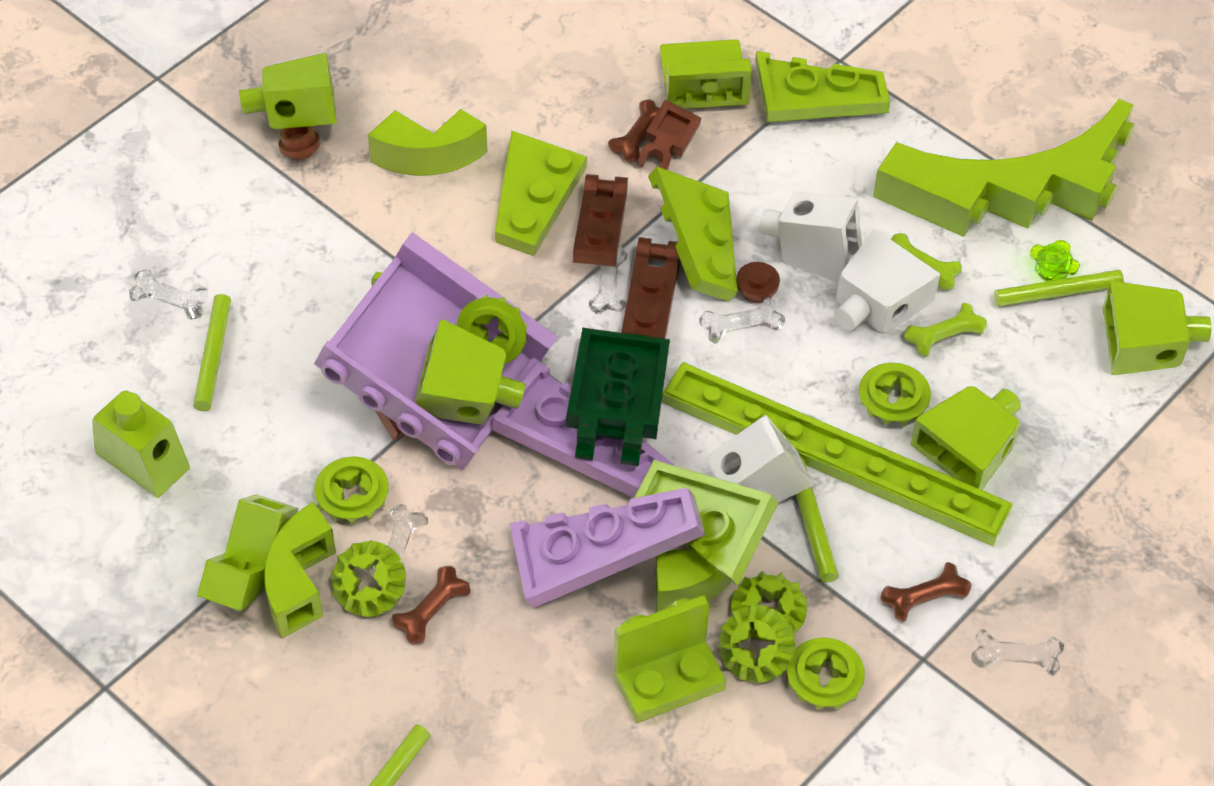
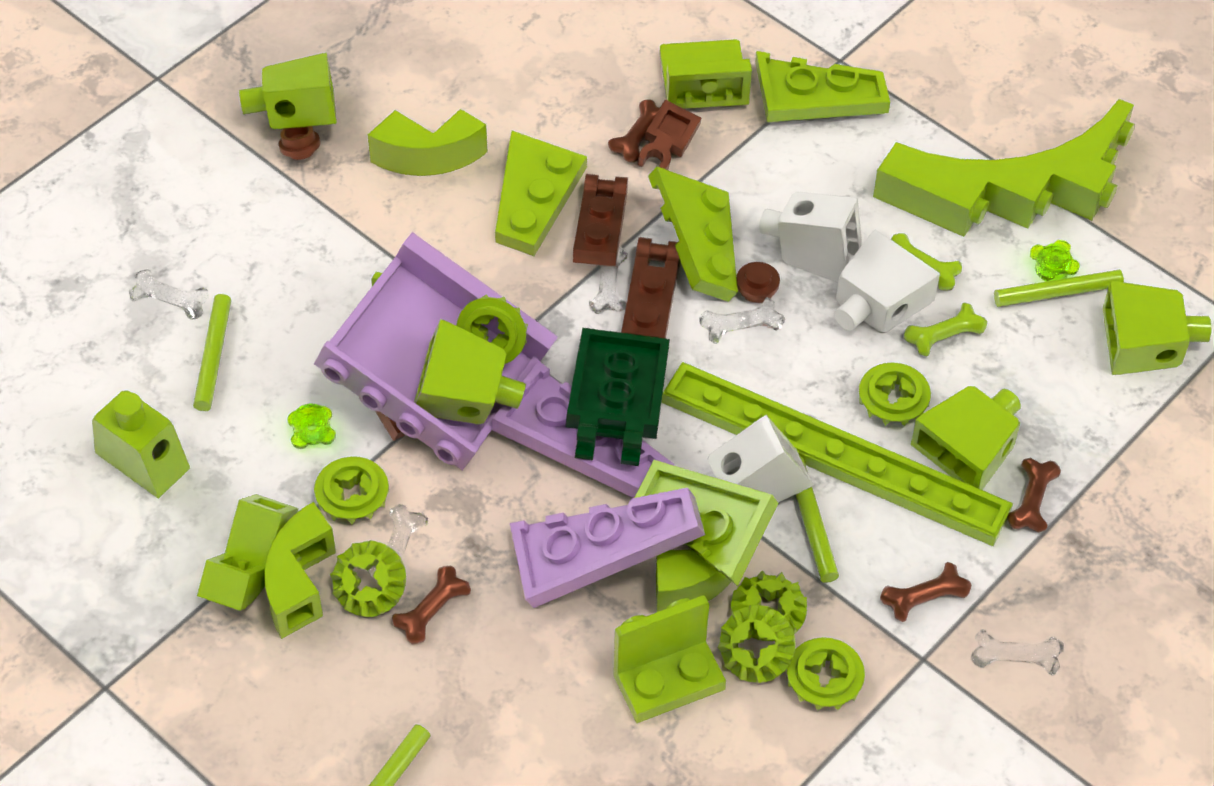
none -> clear neon green plate [287,403,336,449]
none -> copper piece [1007,457,1061,532]

